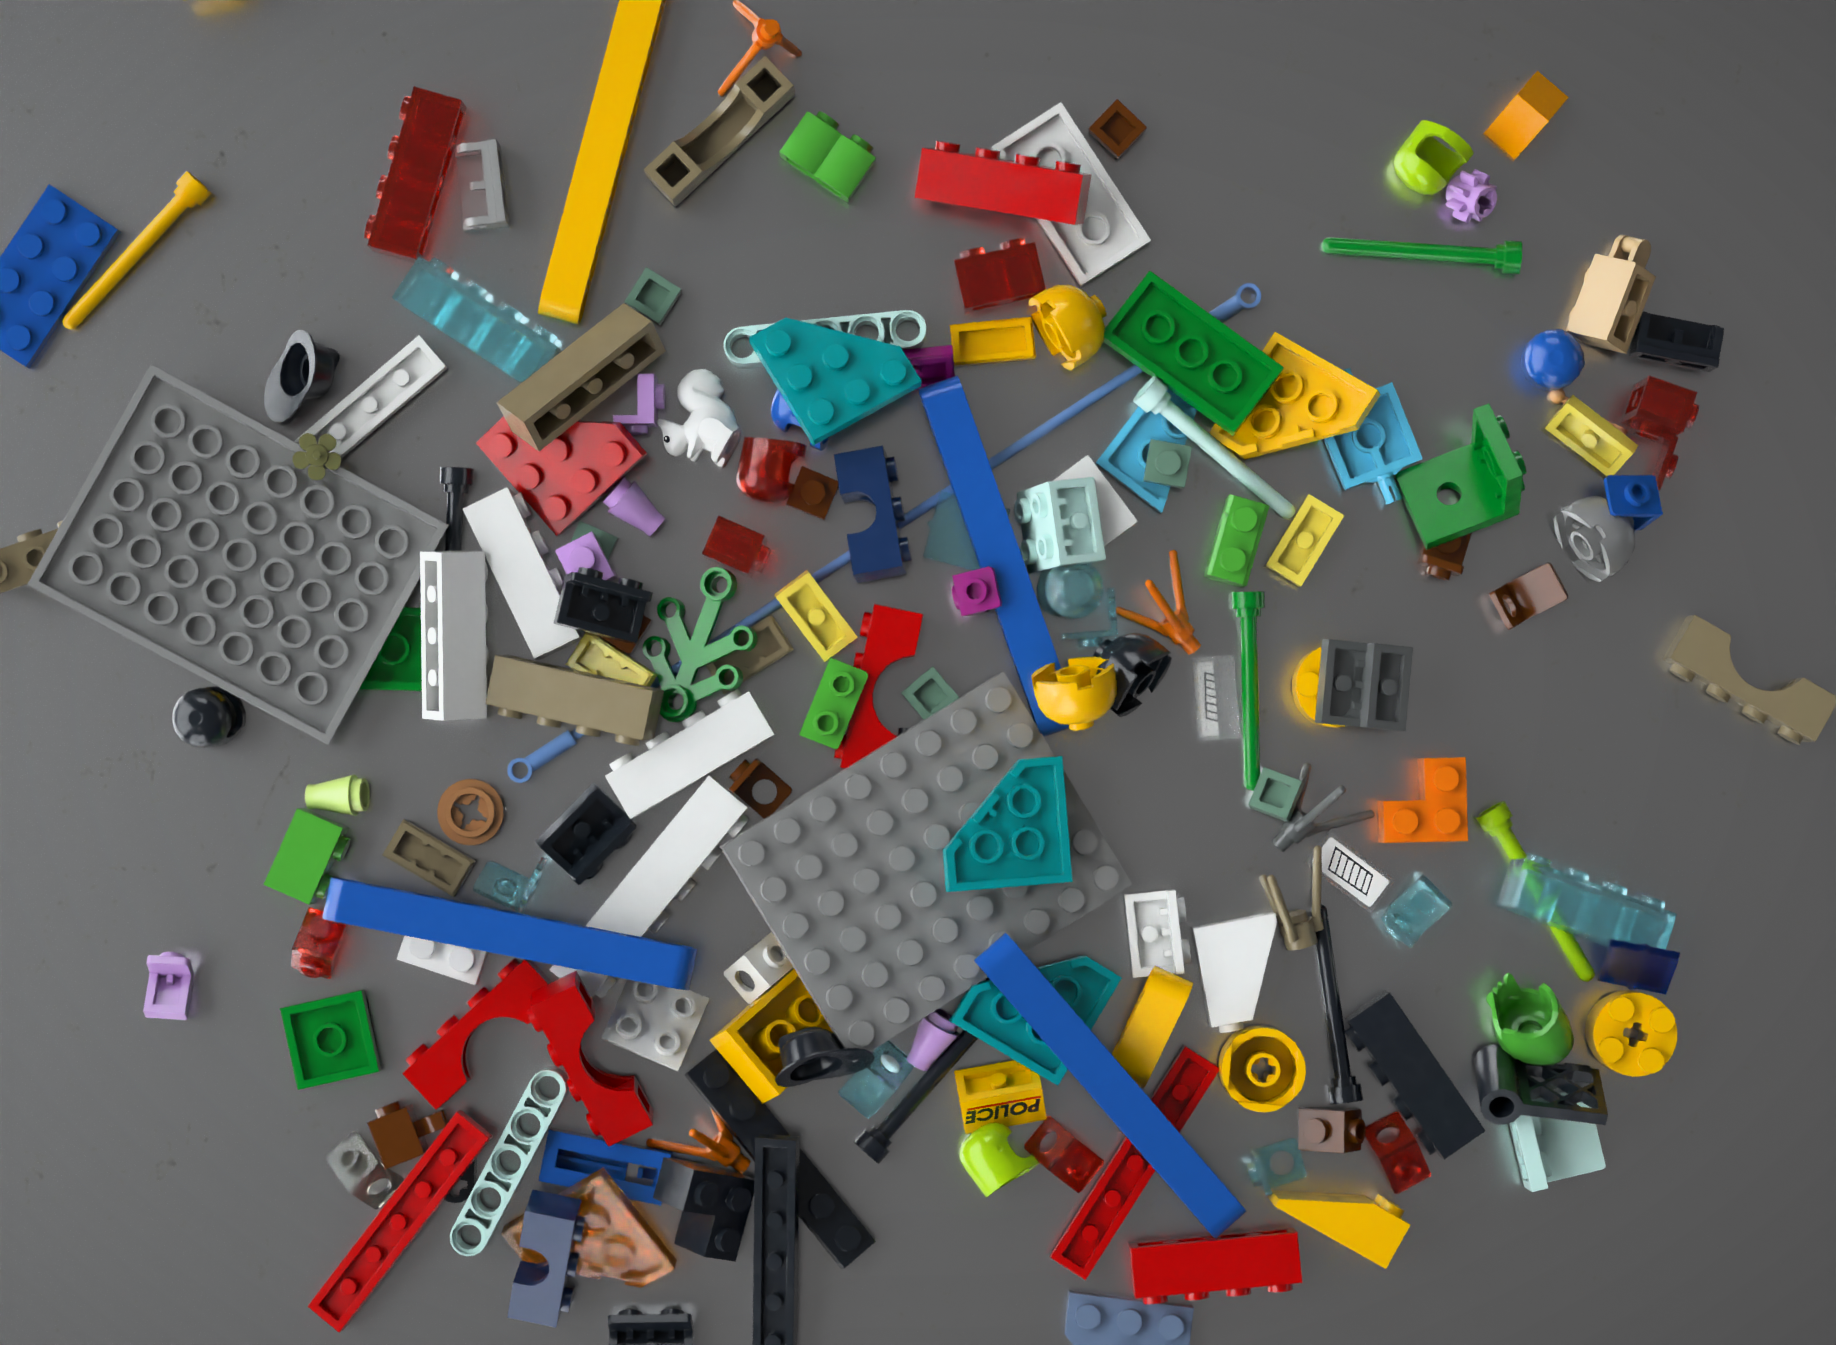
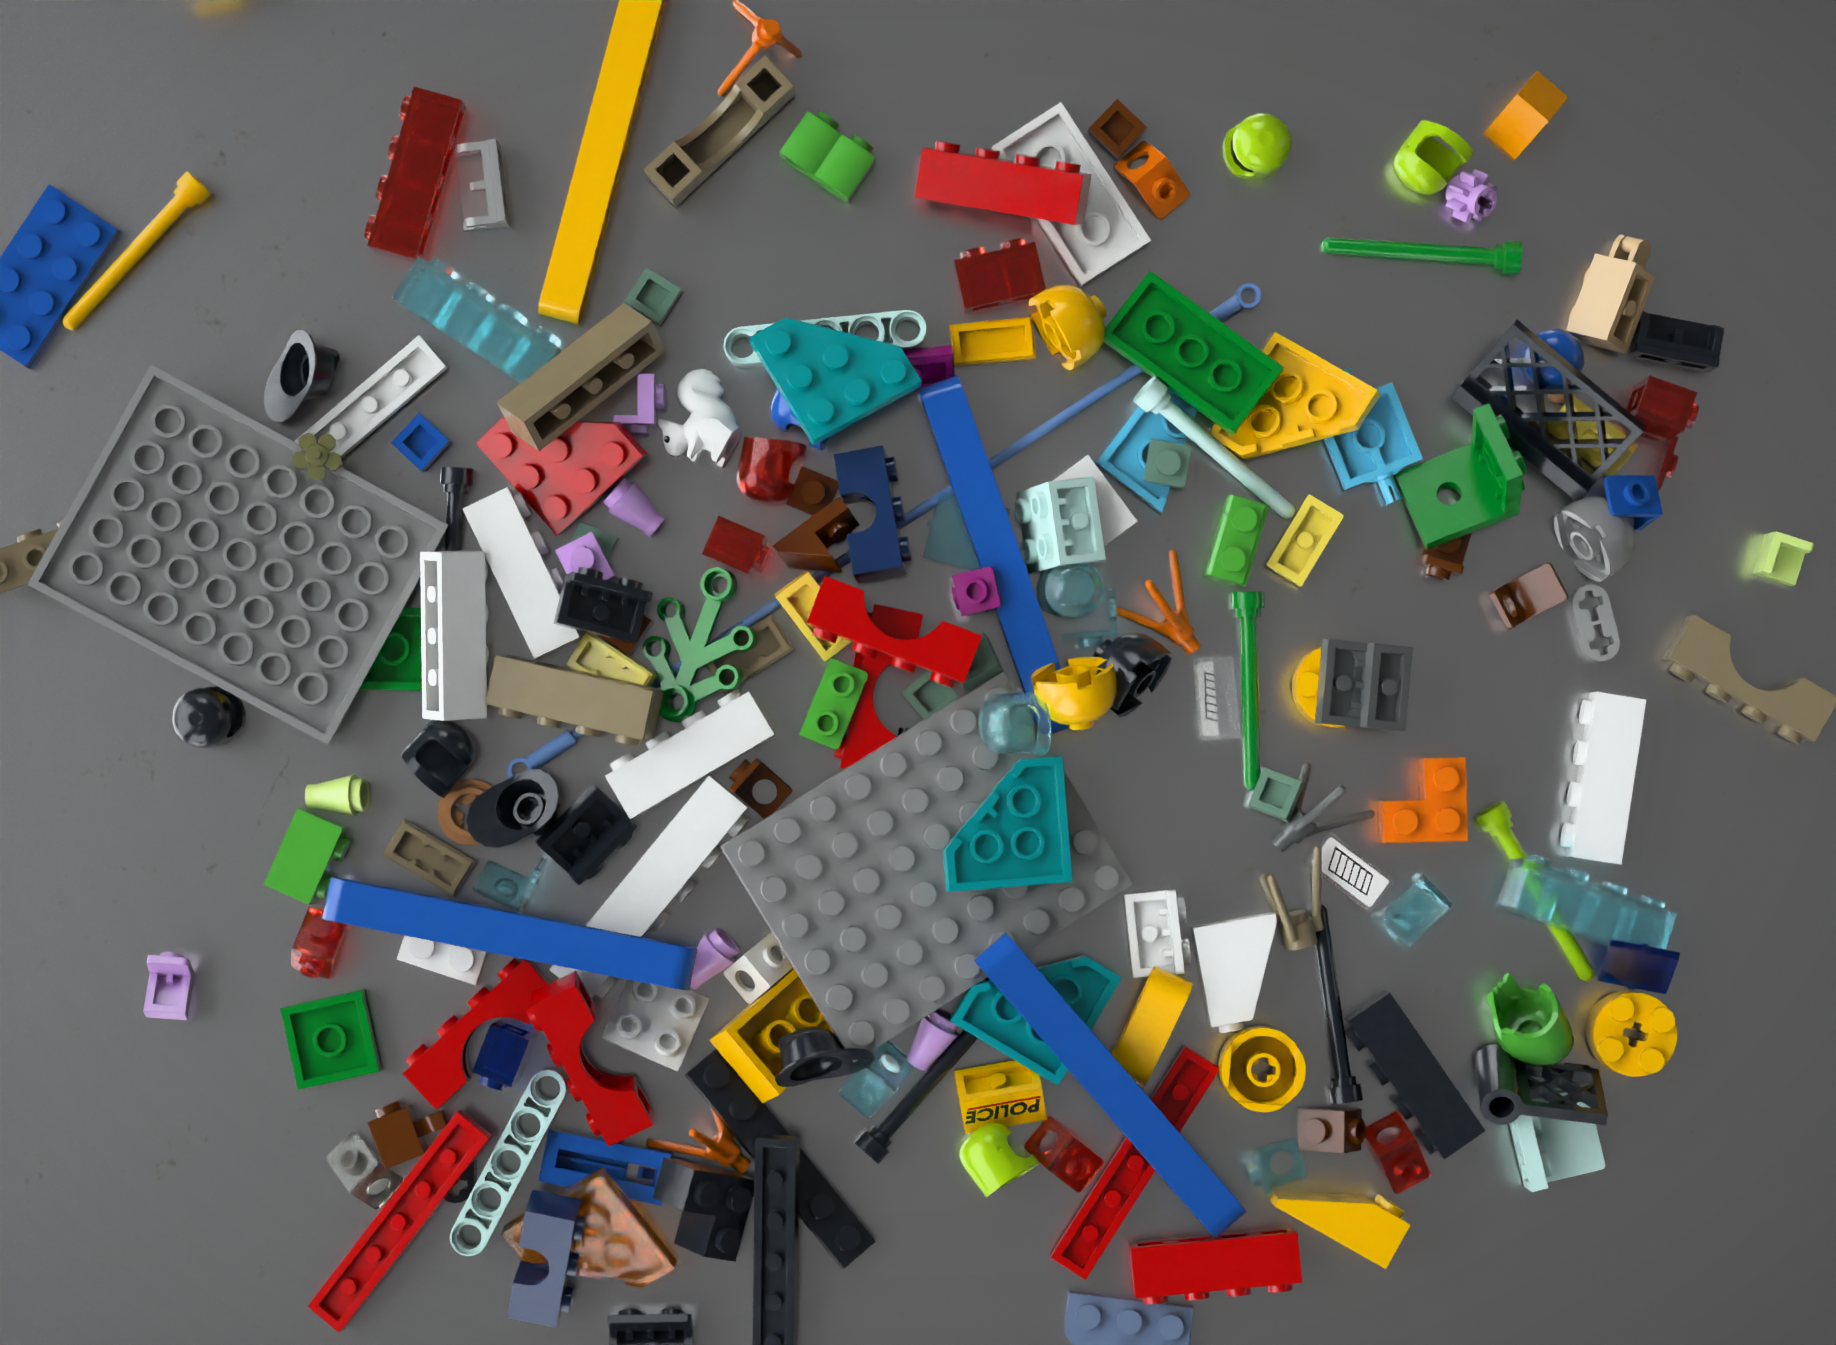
none -> blue plate [391,413,451,472]
none -> black helmet [400,720,476,798]
none -> black piece [466,769,560,848]
none -> clear blue brick [472,1020,538,1091]
none -> lavender cone [690,928,740,990]
none -> reddish brown slope [772,496,859,573]
none -> red arch [807,576,982,689]
none -> sand green plate [962,633,1003,691]
none -> clear light blue helmet [979,692,1051,755]
none -> orange bracket [1114,141,1190,220]
none -> lime helmet [1223,113,1292,179]
none -> black fence [1450,319,1646,501]
none -> white brick [1560,692,1646,865]
none -> light grey beam [1569,584,1620,662]
none -> yellowish green panel [1752,531,1815,586]

